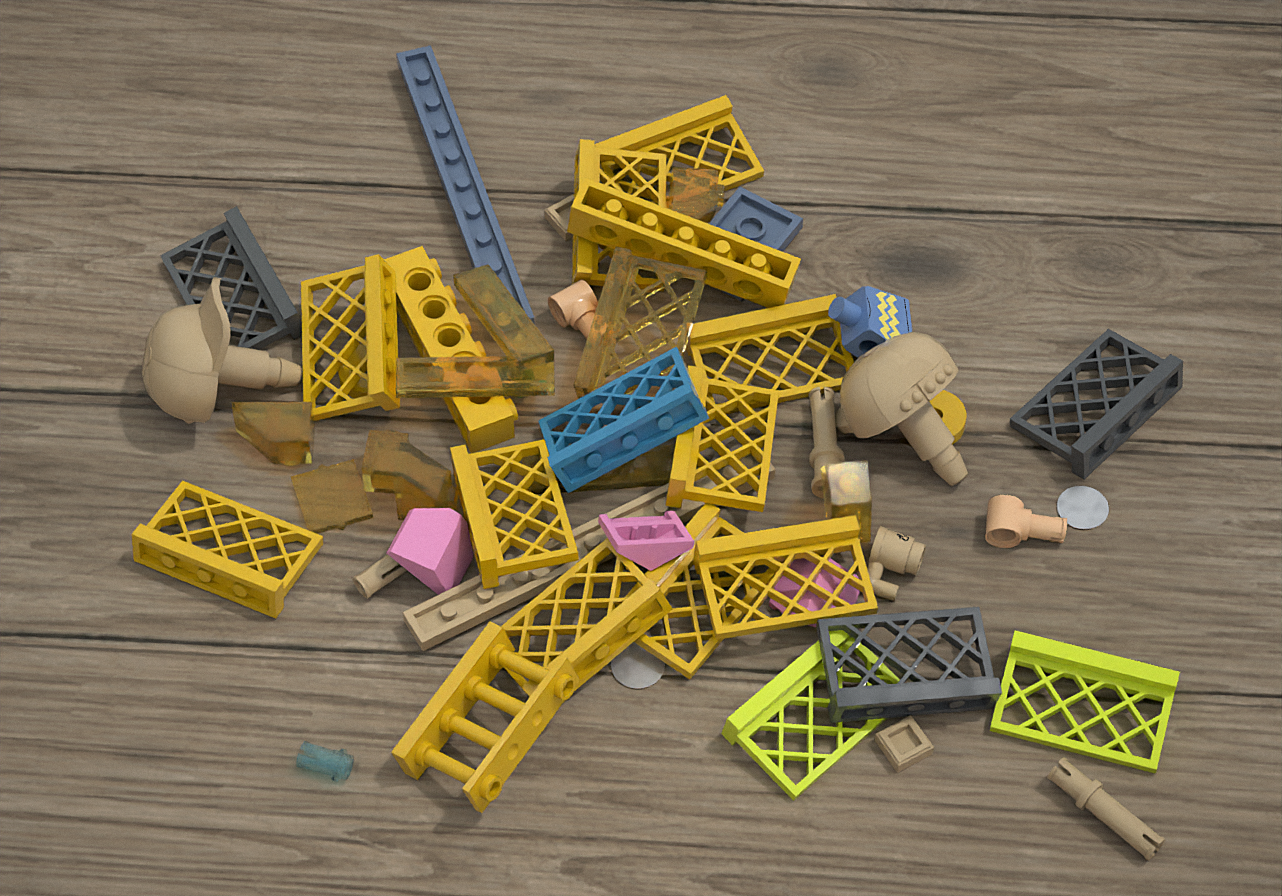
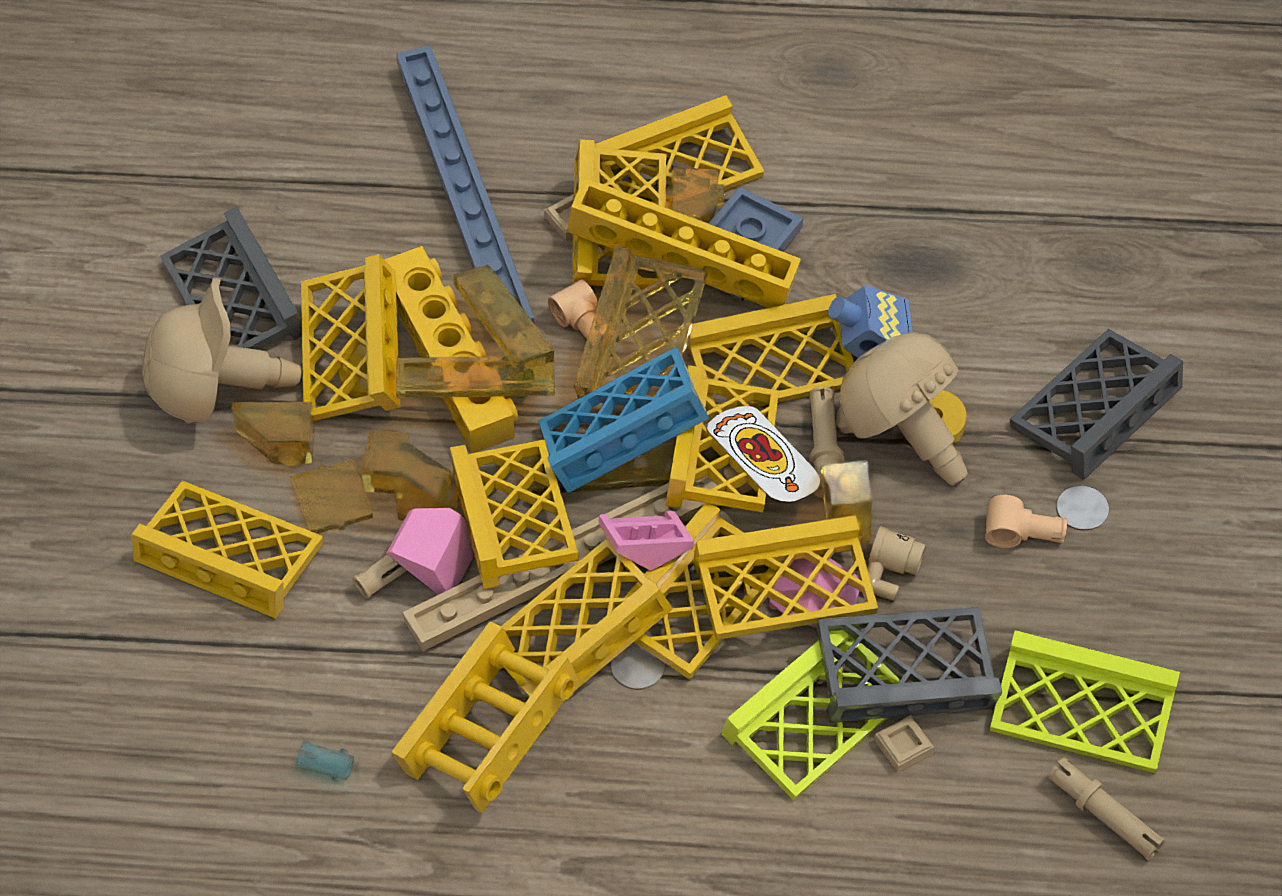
none -> sticker [707,406,820,502]

